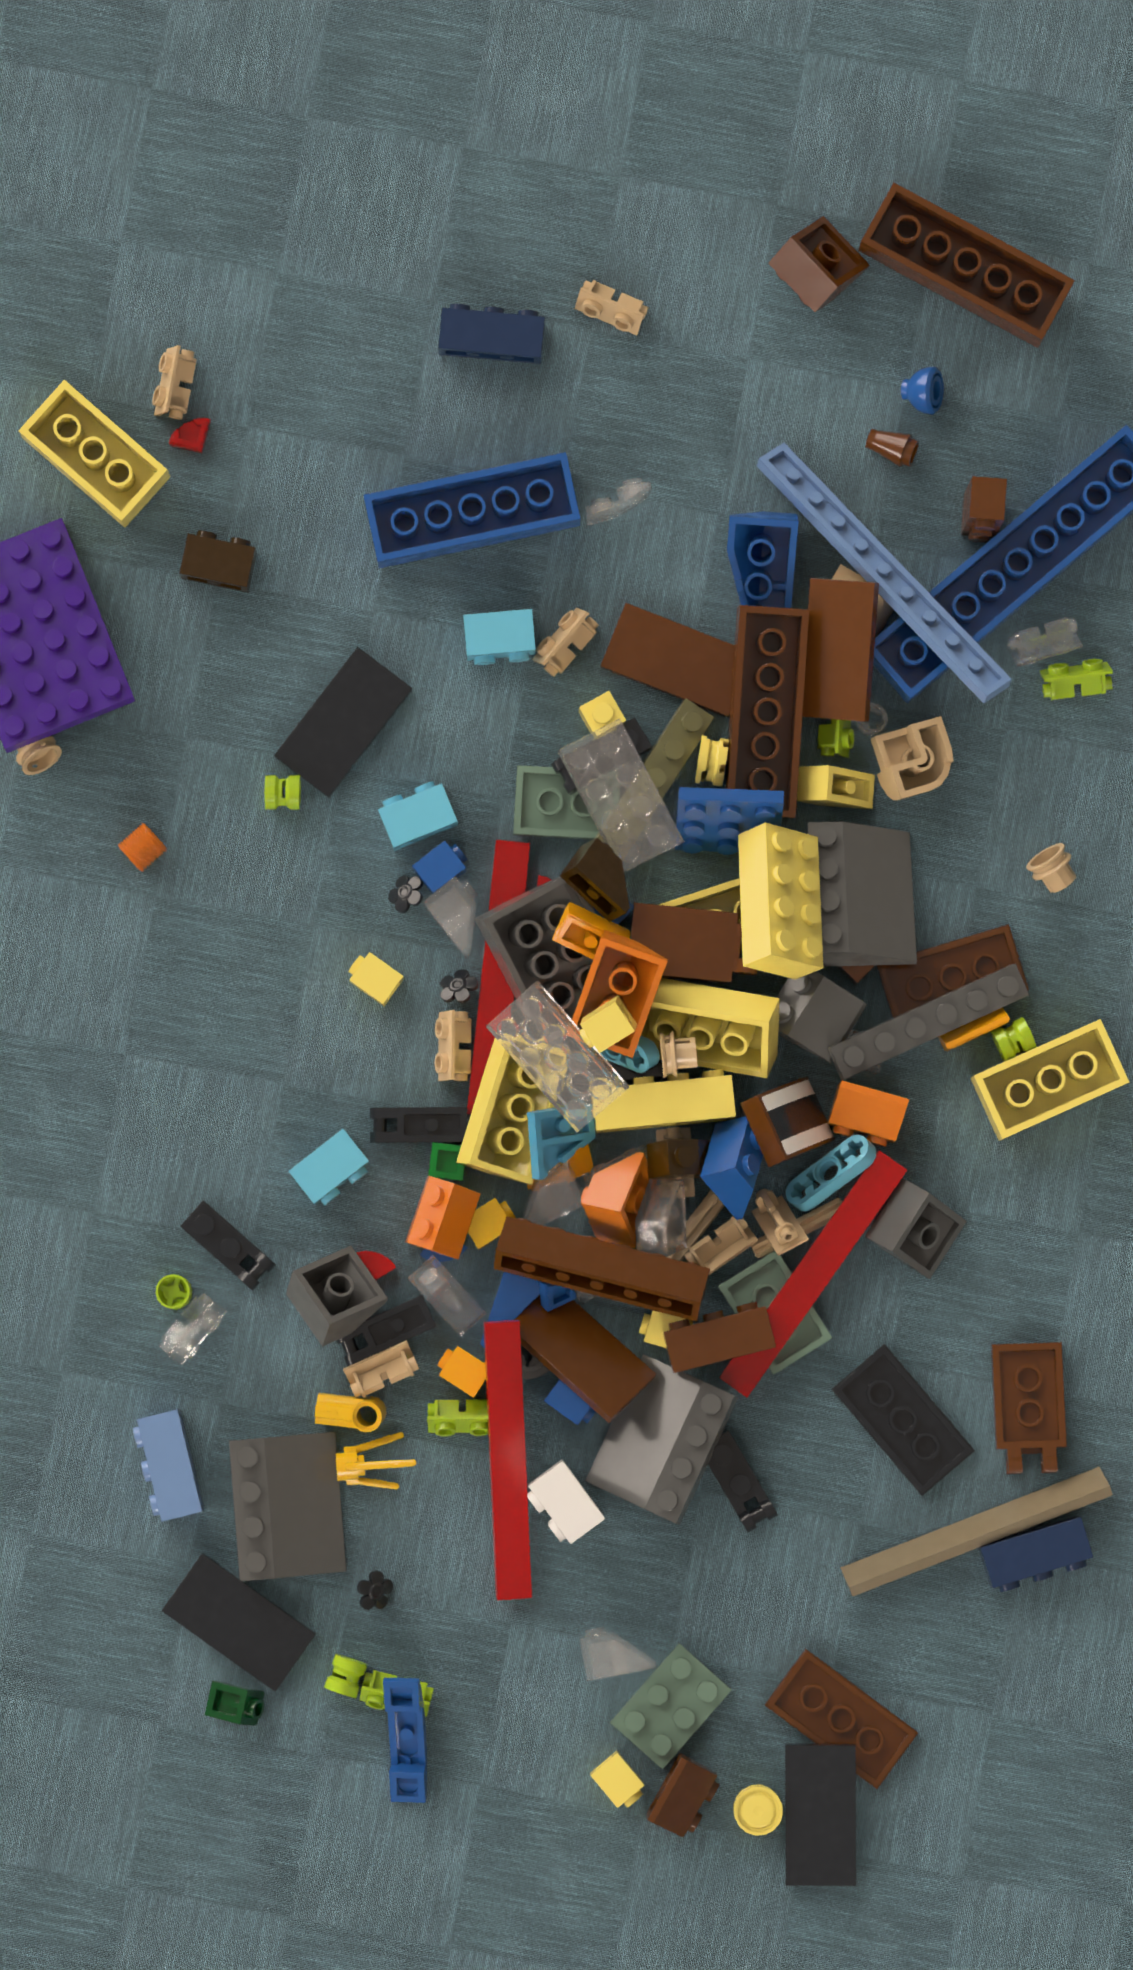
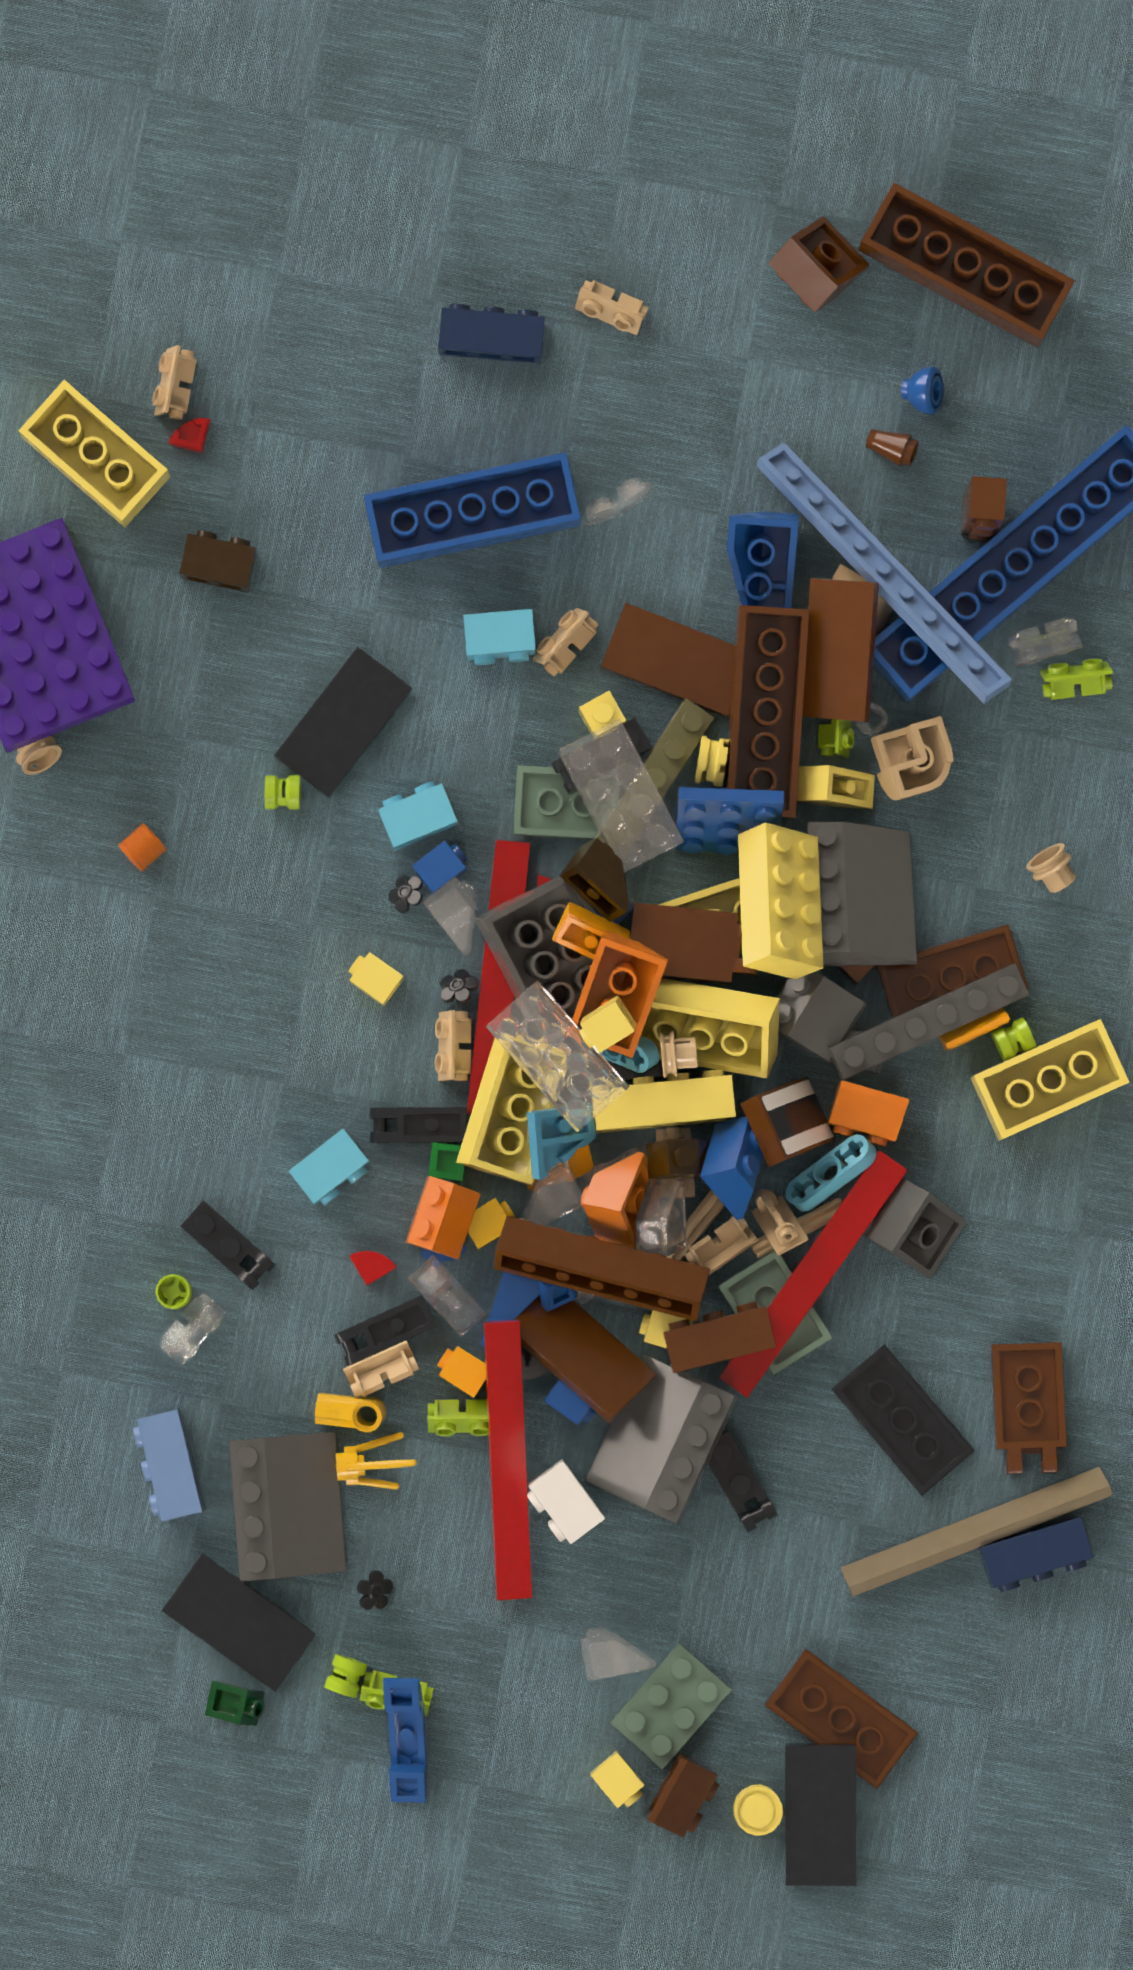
dark grey slope [286,1245,388,1347] -> none

